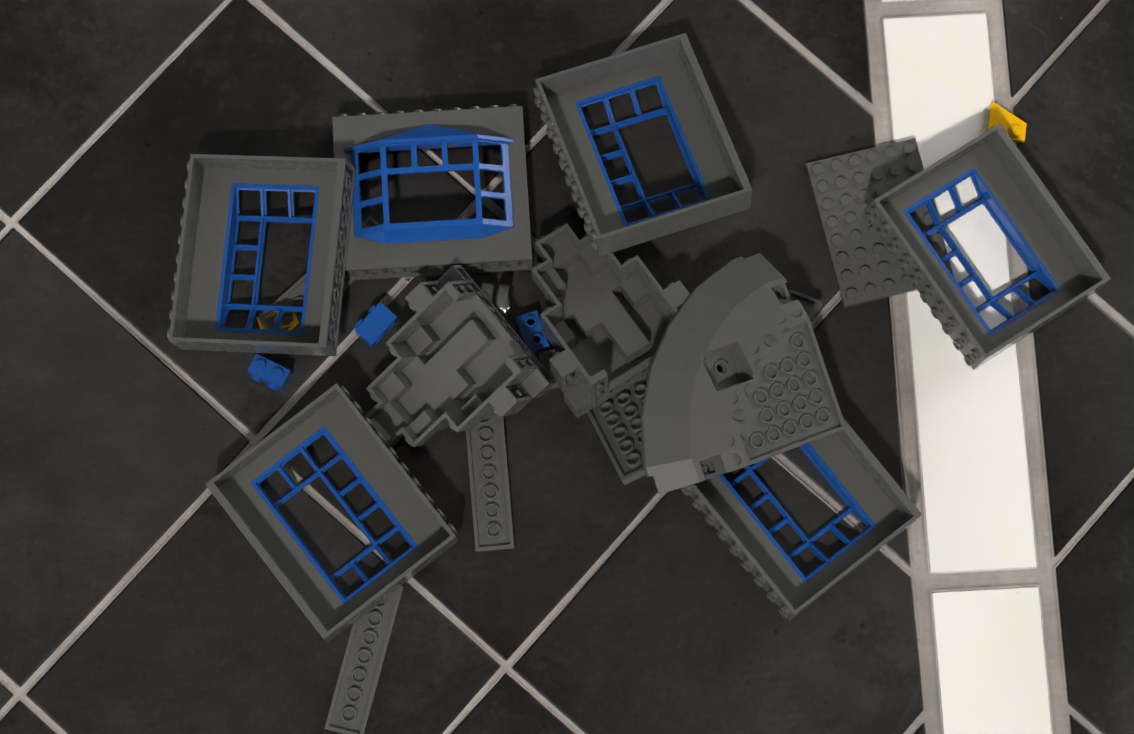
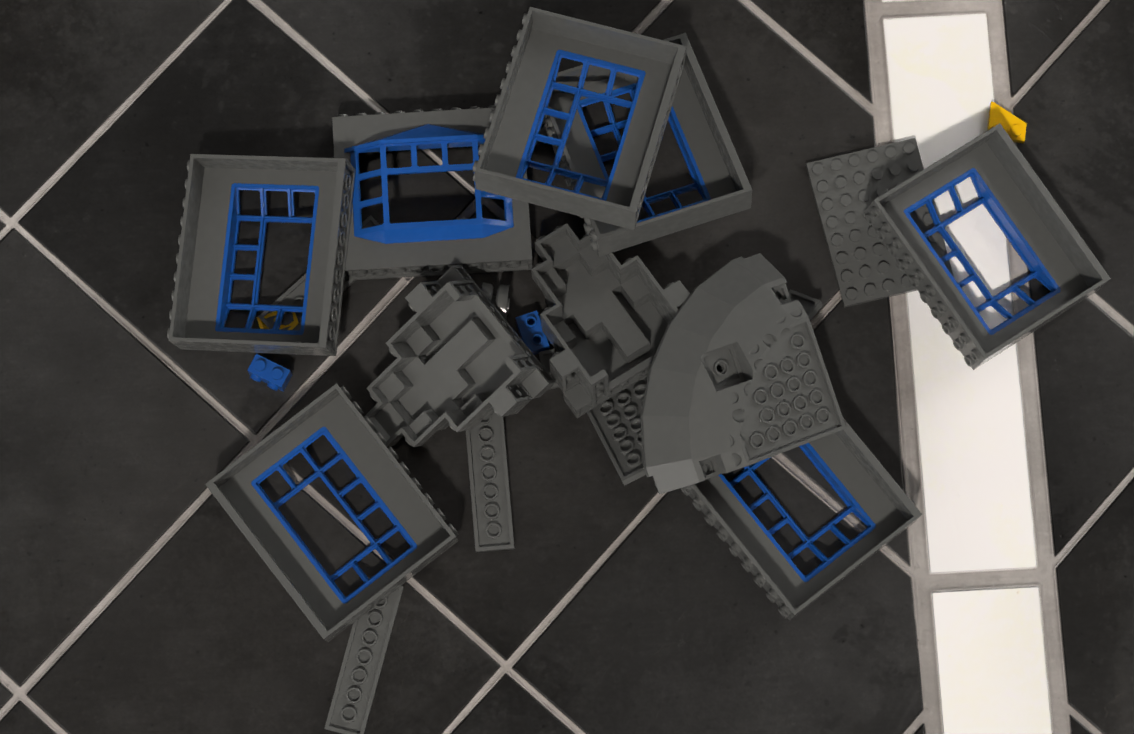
blue brick [355,302,398,349] -> none
none -> dark grey panel [473,7,687,230]

